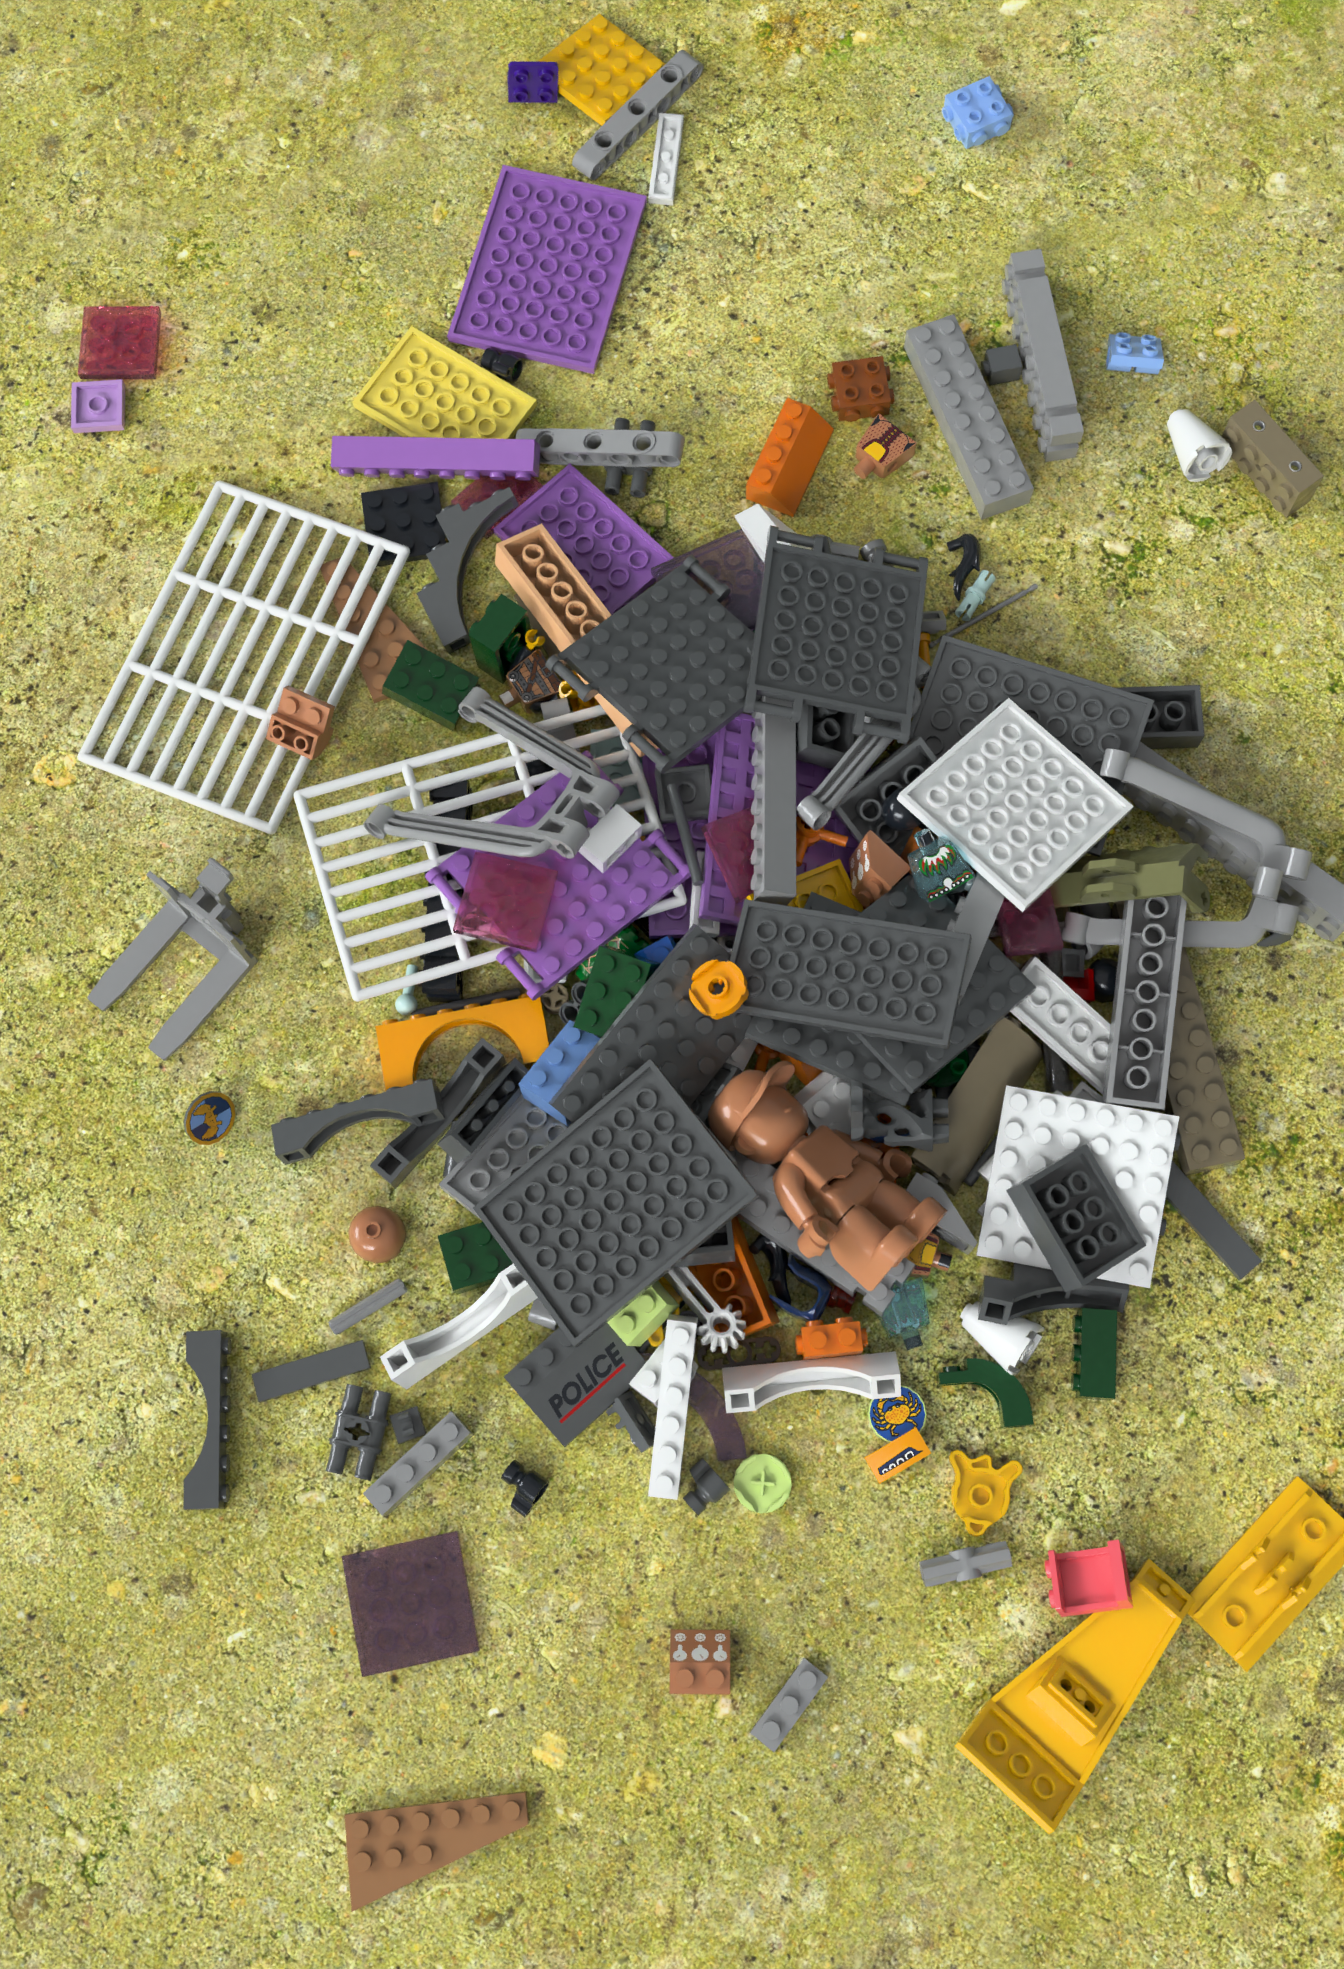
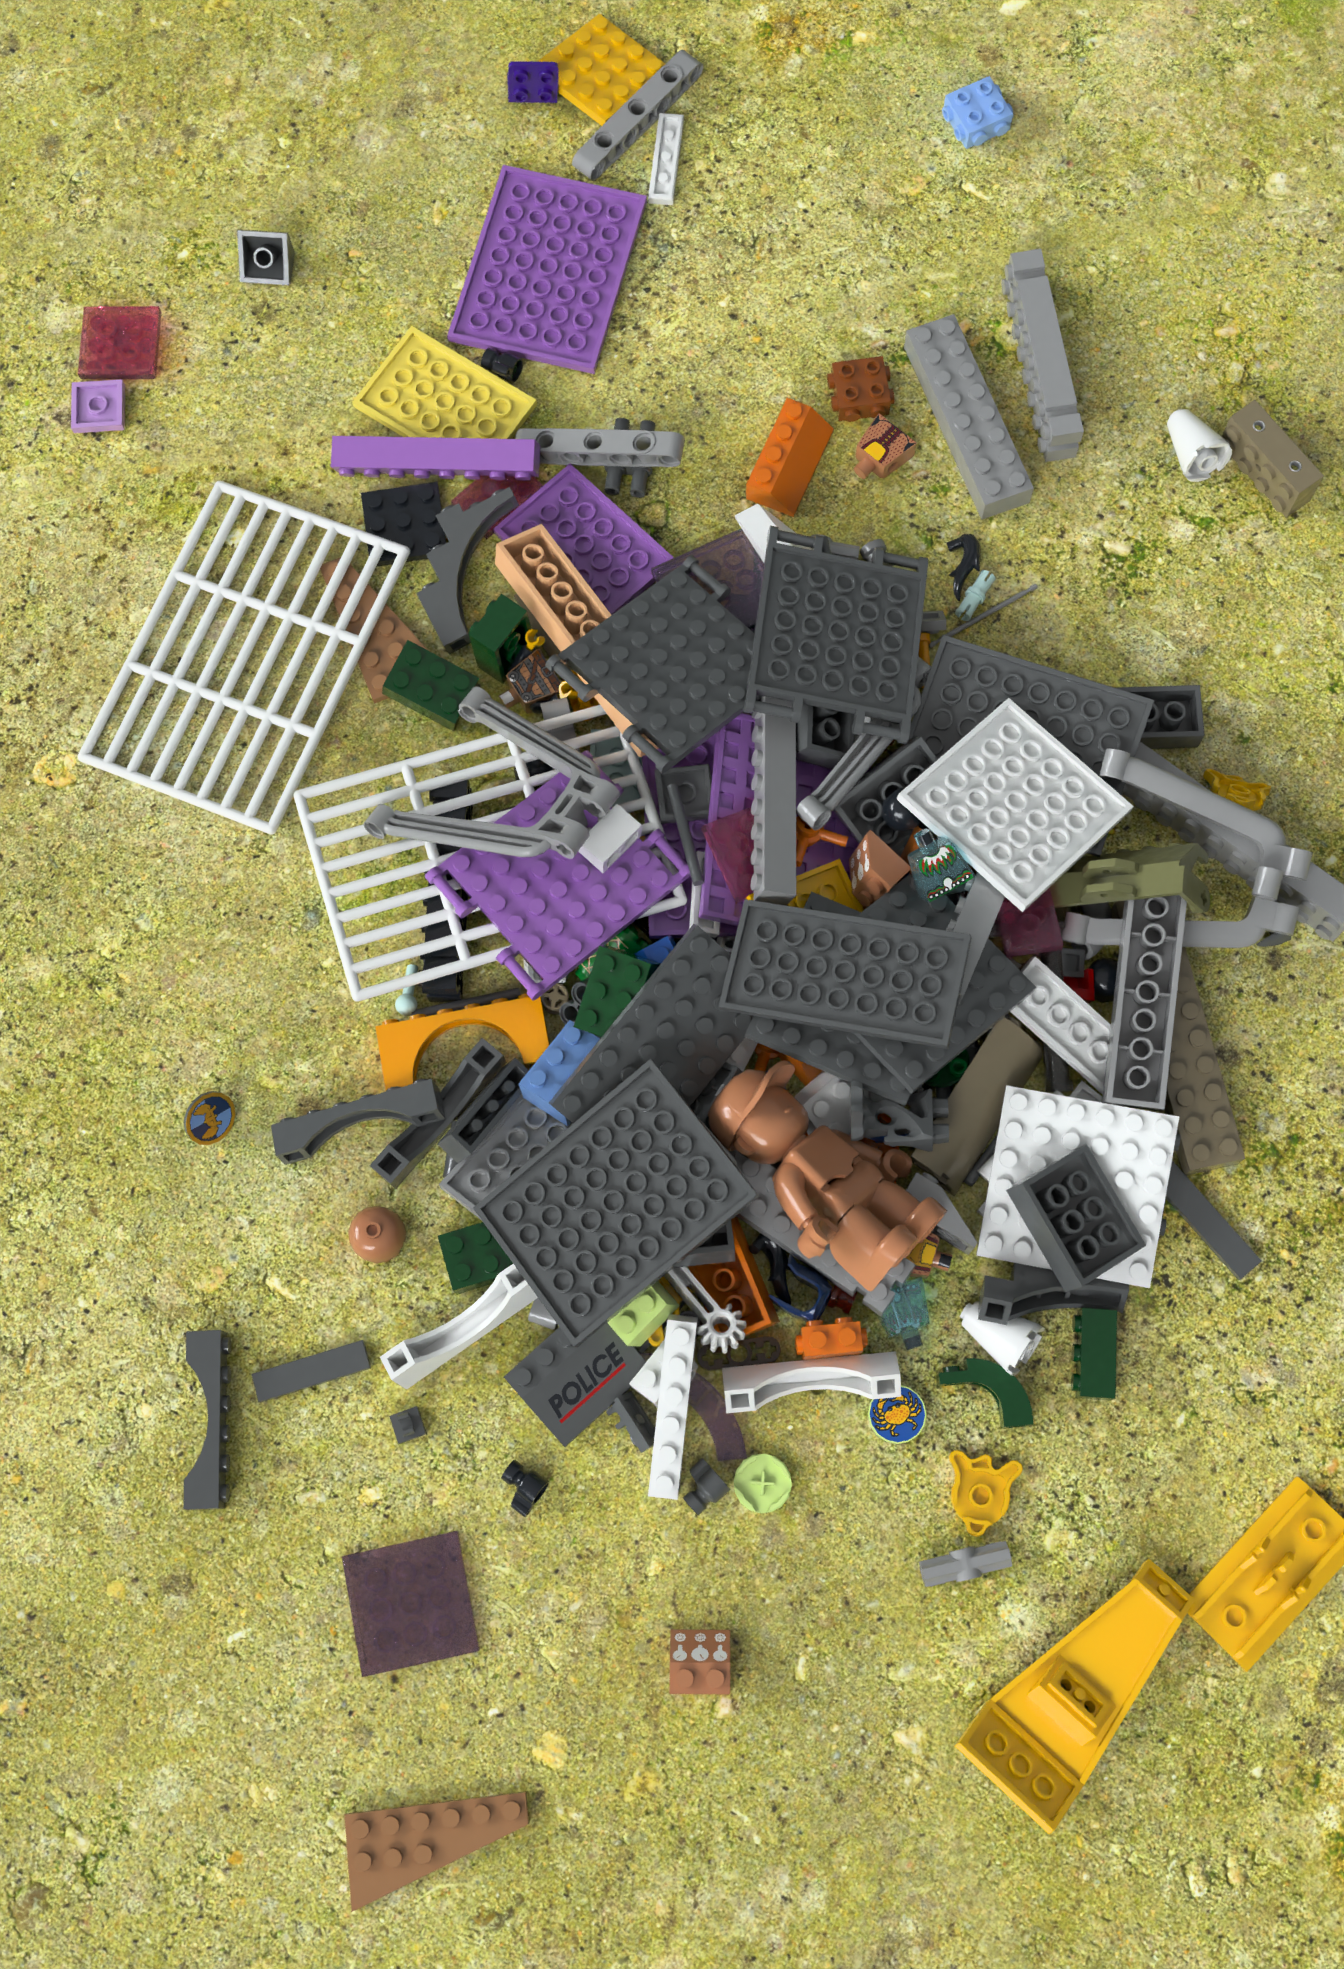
light grey piece [87,858,258,1061] -> none
nougat brick [266,685,335,760] -> none
dark grey pin [326,1384,391,1481] -> none
light grey axle [328,1279,407,1335] -> none
light grey brick [363,1411,474,1516] -> none
clear pink plate [453,852,558,952] -> none
light orange plate [689,960,749,1020] -> none
light grey plate [750,1658,828,1752] -> none
light orange slope [865,1427,931,1484] -> none
dark grey brick [981,344,1023,386] -> none
coral panel [1045,1540,1133,1617] -> none
light blue plate [1106,332,1164,374] -> none
none -> dark grey slope [237,229,295,285]
none -> yellow tile [1203,769,1271,811]

